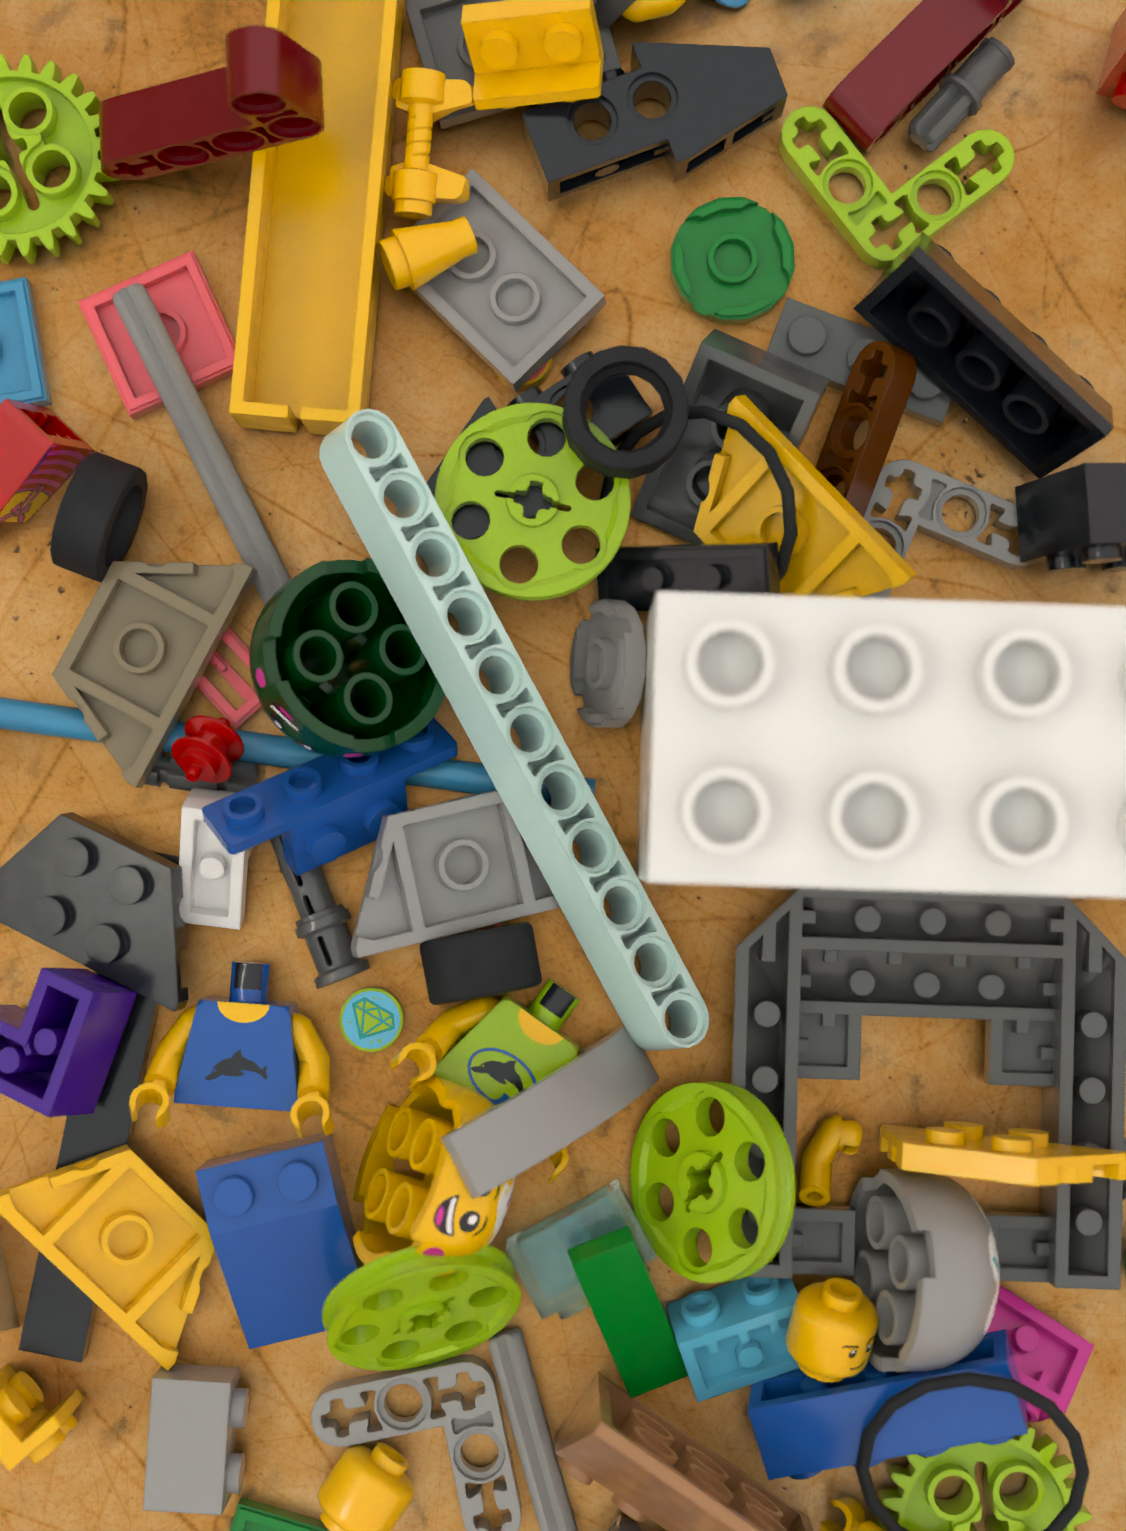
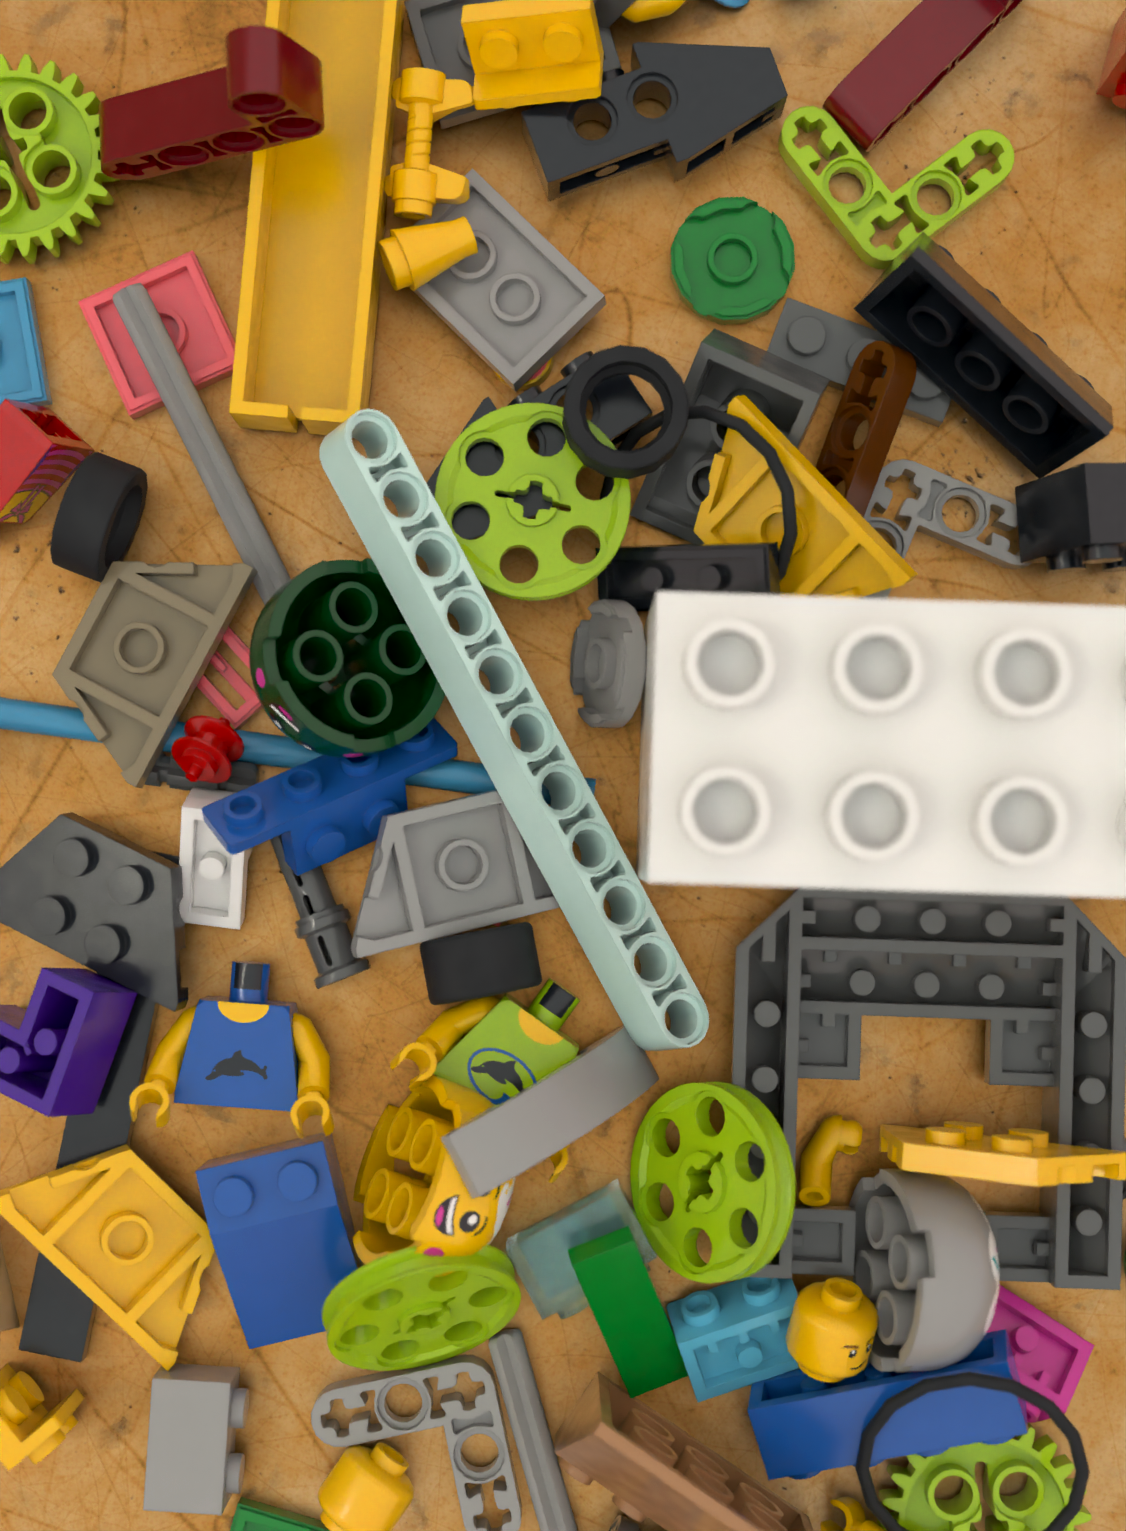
tile [339,986,405,1052] -> none
dark grey axle [908,37,1015,151] -> none

